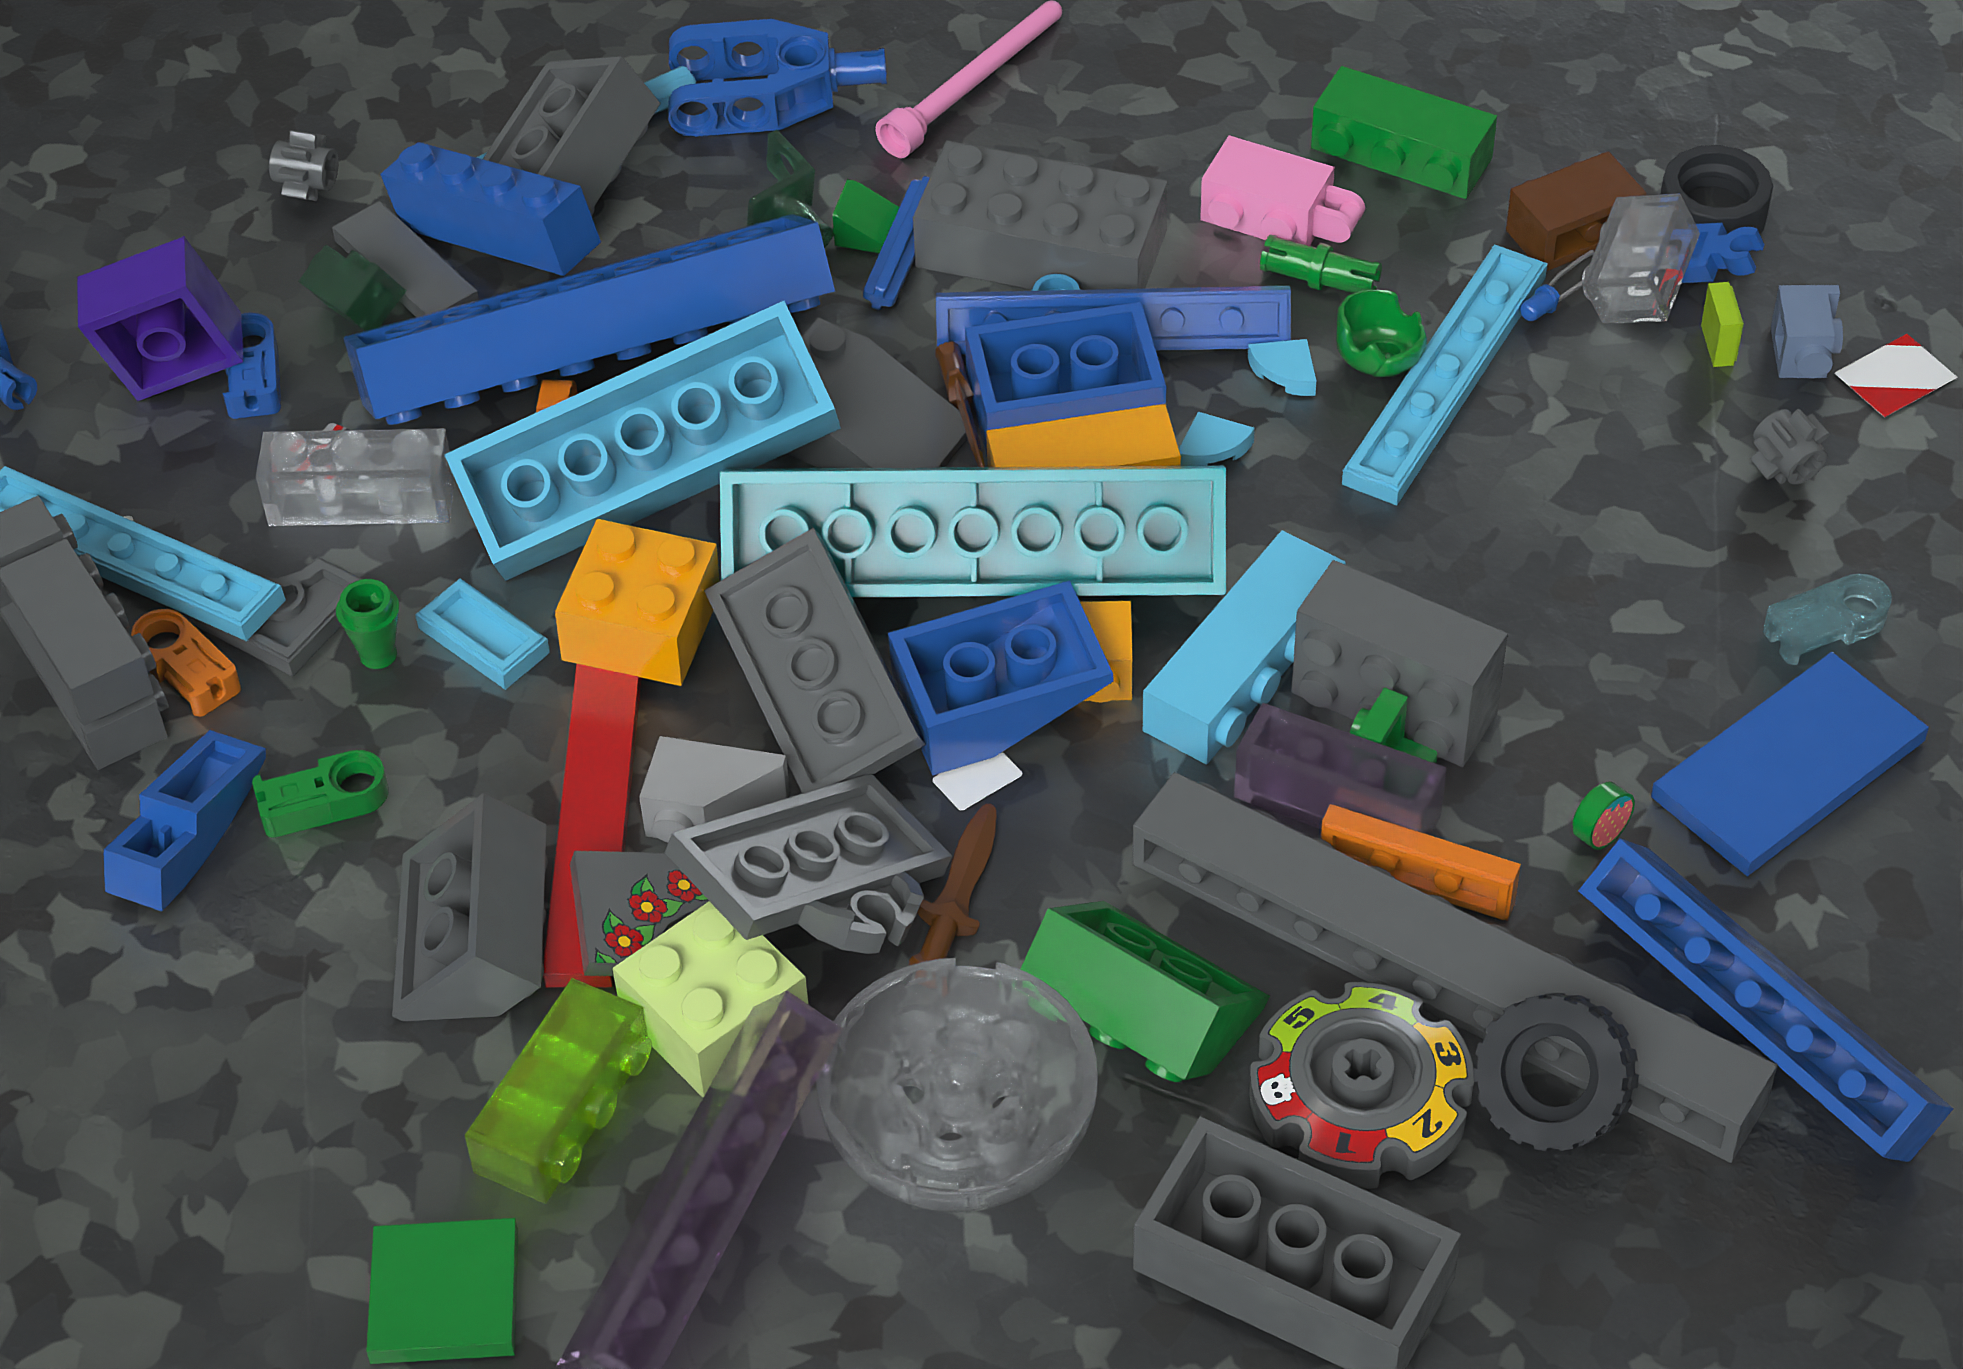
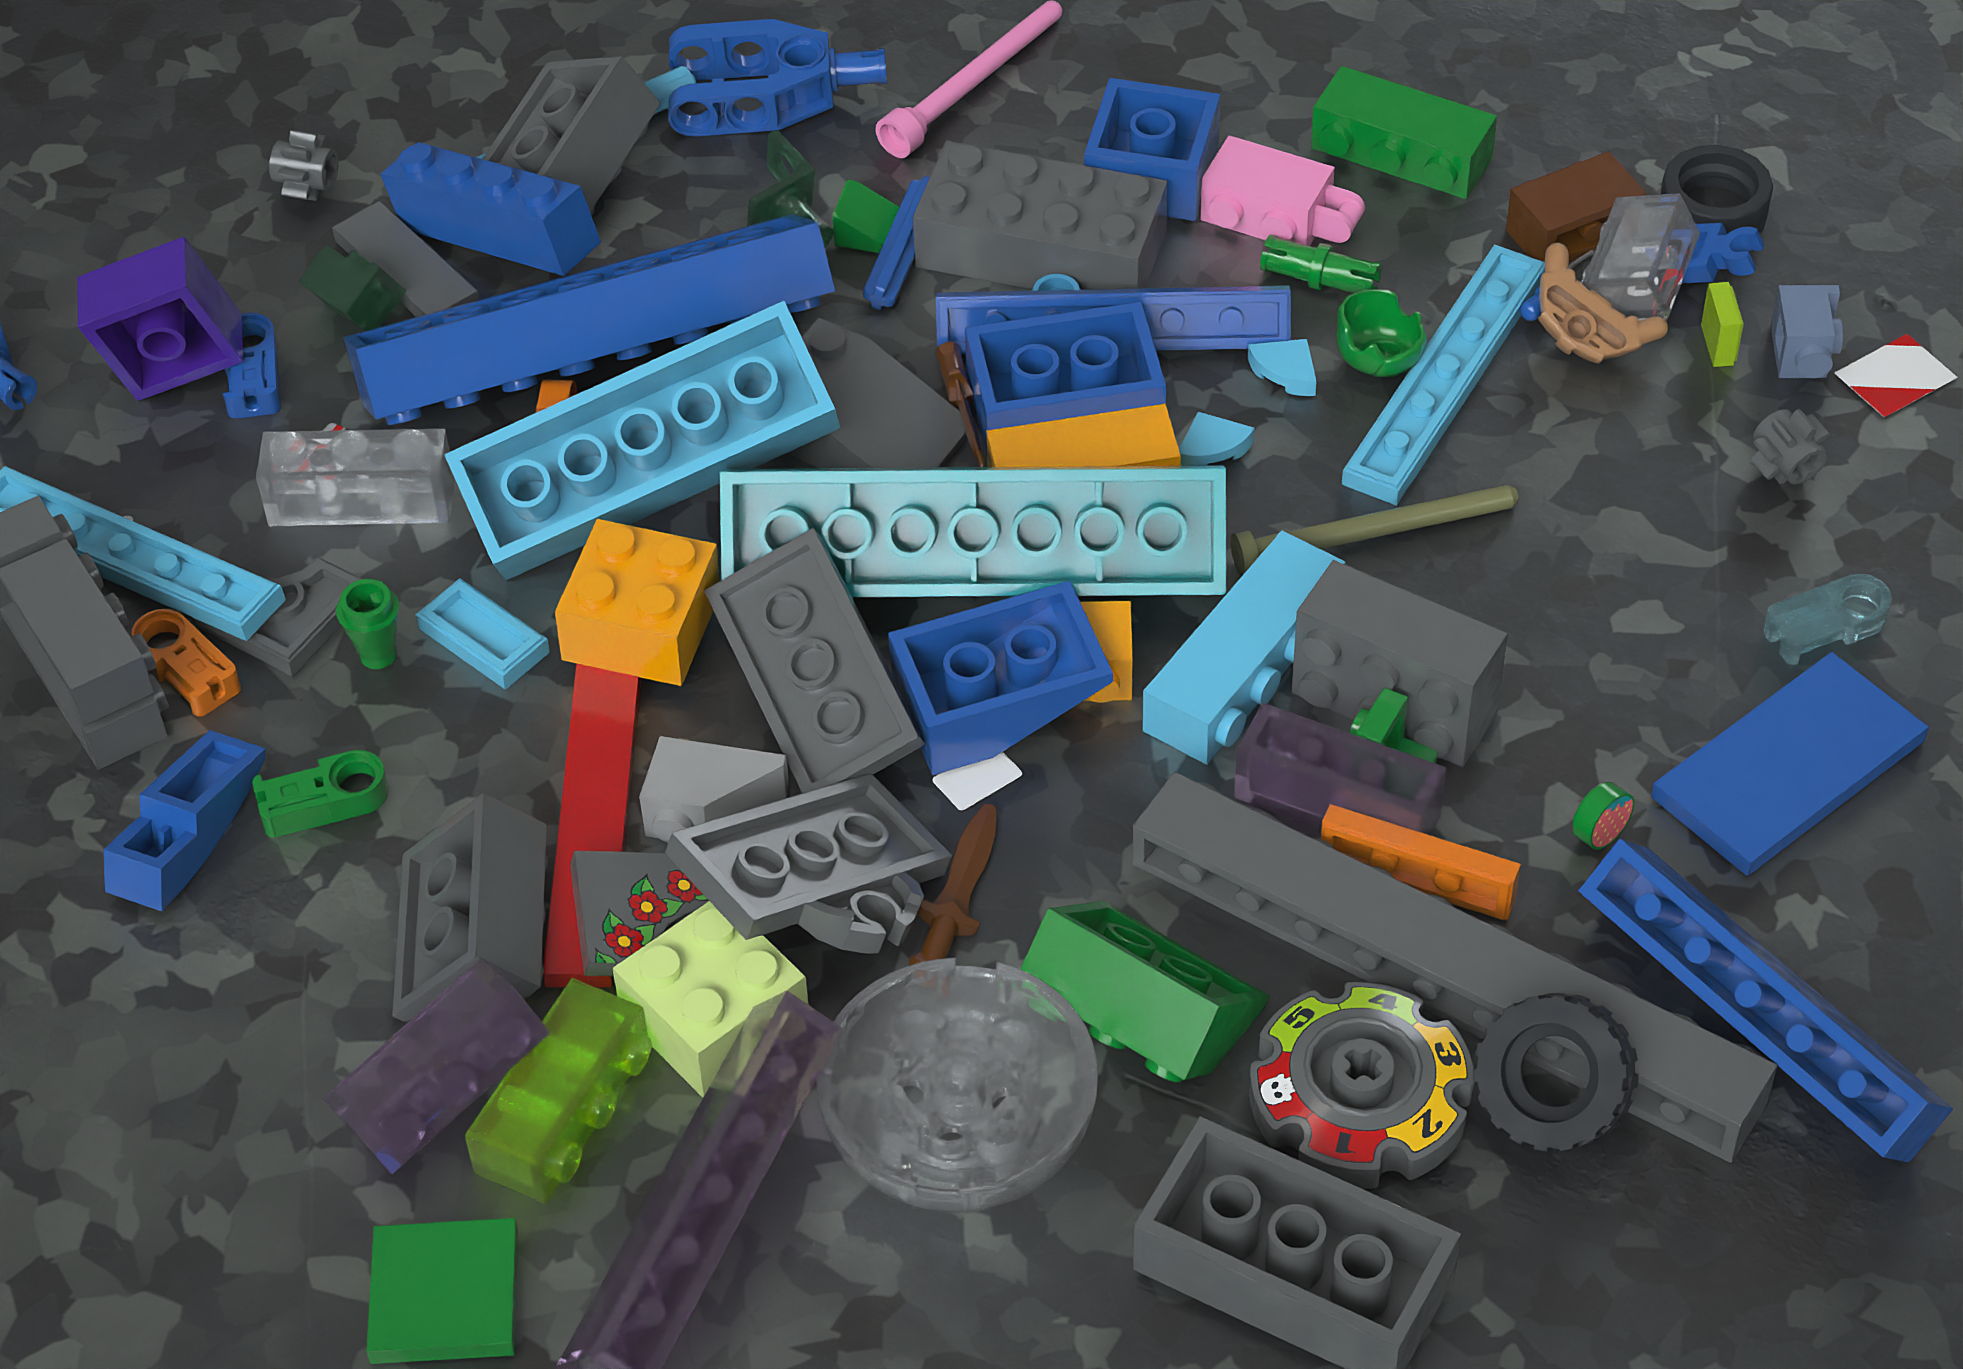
none -> clear purple brick [322,959,550,1174]
none -> blue brick [1084,78,1220,221]
none -> olive bar [1231,485,1519,576]
none -> medium nougat piece [1538,243,1668,364]

